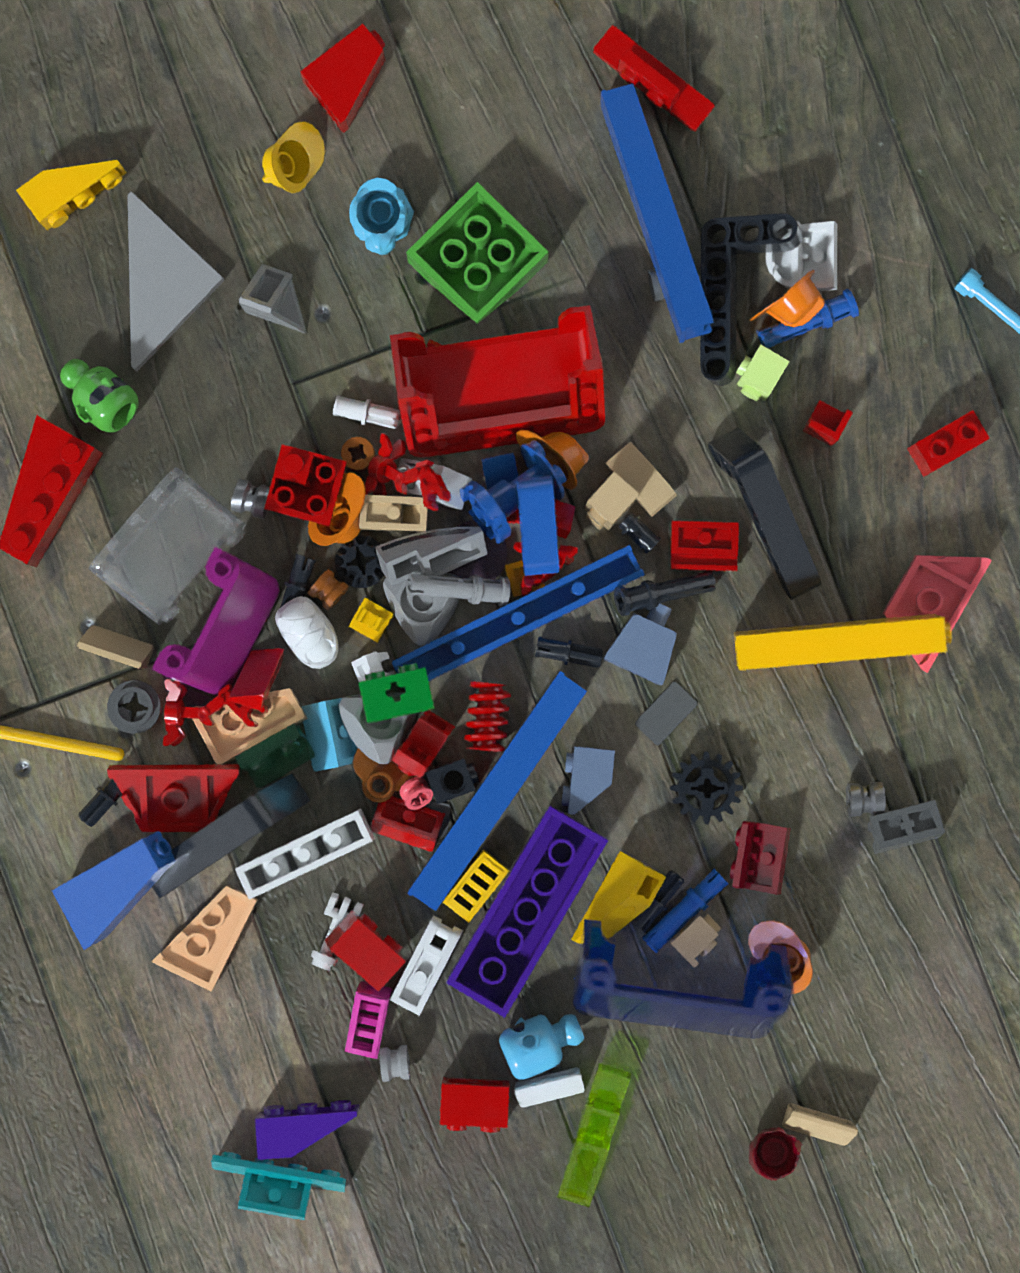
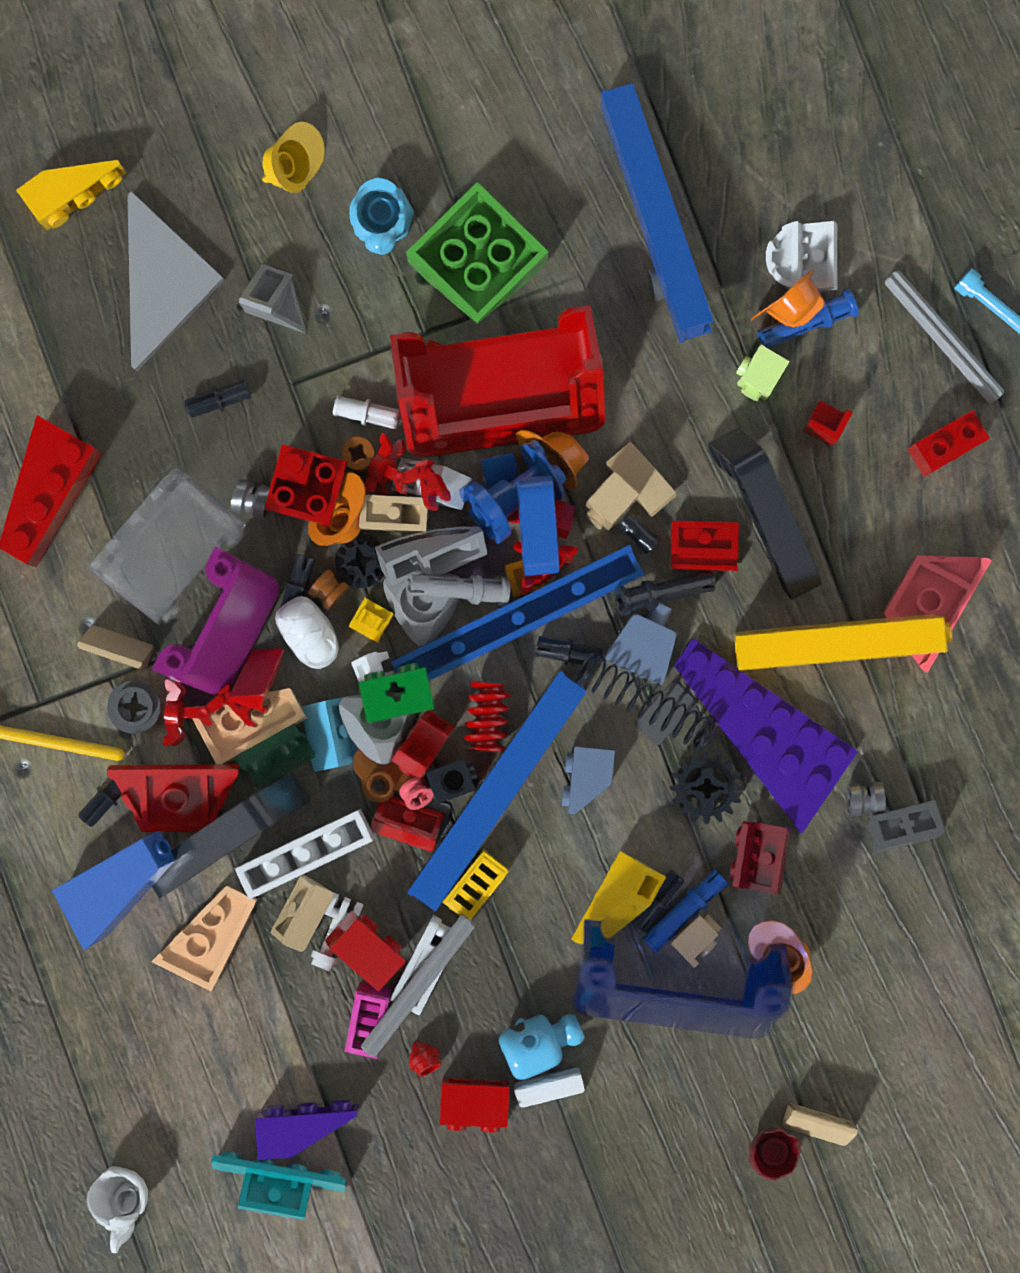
bright green piece [60,359,139,433] -> none
red slope [300,23,386,133] -> none
light grey wheel [380,1045,410,1082] -> none
dark purple brick [446,805,608,1018] -> none
clear neon green slope [557,1063,631,1207] -> none
red bracket [593,26,714,131] -> none
black beam [700,213,803,386] -> none
none -> white hair [87,1166,148,1253]
none -> black axle [184,379,252,418]
none -> tan slope [270,874,334,952]
none -> light grey axle [361,915,475,1057]
none -> red plate [409,1040,442,1077]
none -> black piece [576,652,716,753]
none -> dark purple wing [673,638,858,834]
none -> light grey axle [885,270,1004,404]

